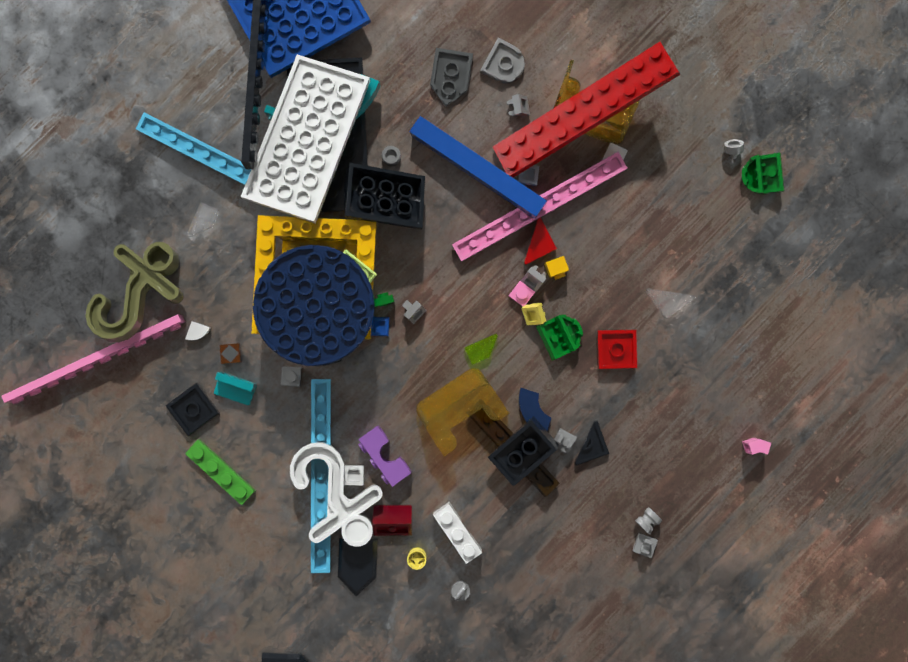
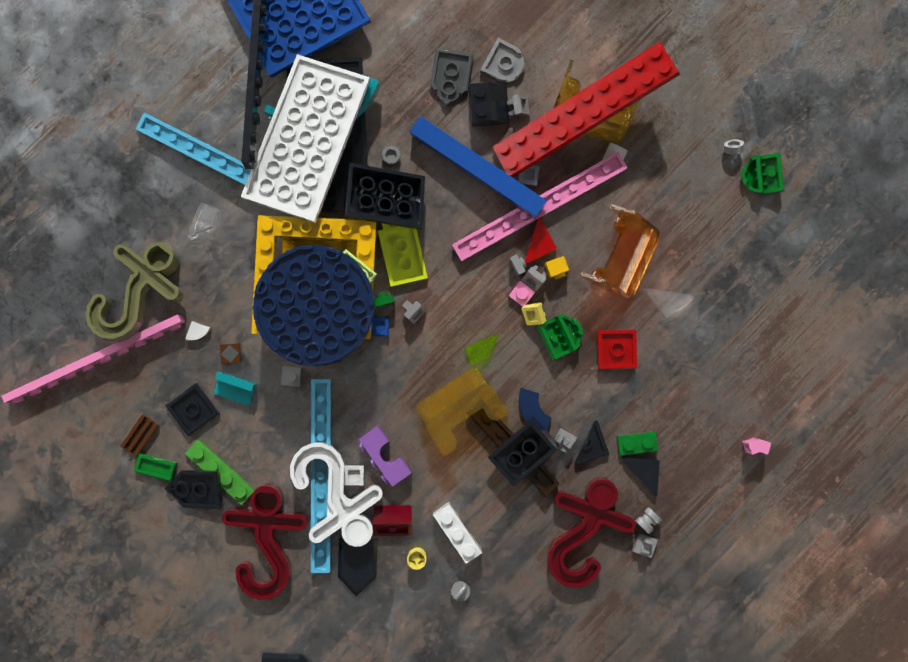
none -> reddish brown tile [120,414,159,457]
none -> green tile [134,453,177,482]
none -> black tile [165,470,222,509]
none -> dark red piece [222,483,309,600]
none -> neon yellow tile [378,223,428,286]
none -> black slope [469,82,510,127]
none -> light grey plate [509,254,527,276]
none -> dark red piece [547,477,636,588]
none -> clear orange windscreen [580,204,660,299]
none -> green plate [617,431,658,455]
none -> black tile [623,457,660,496]

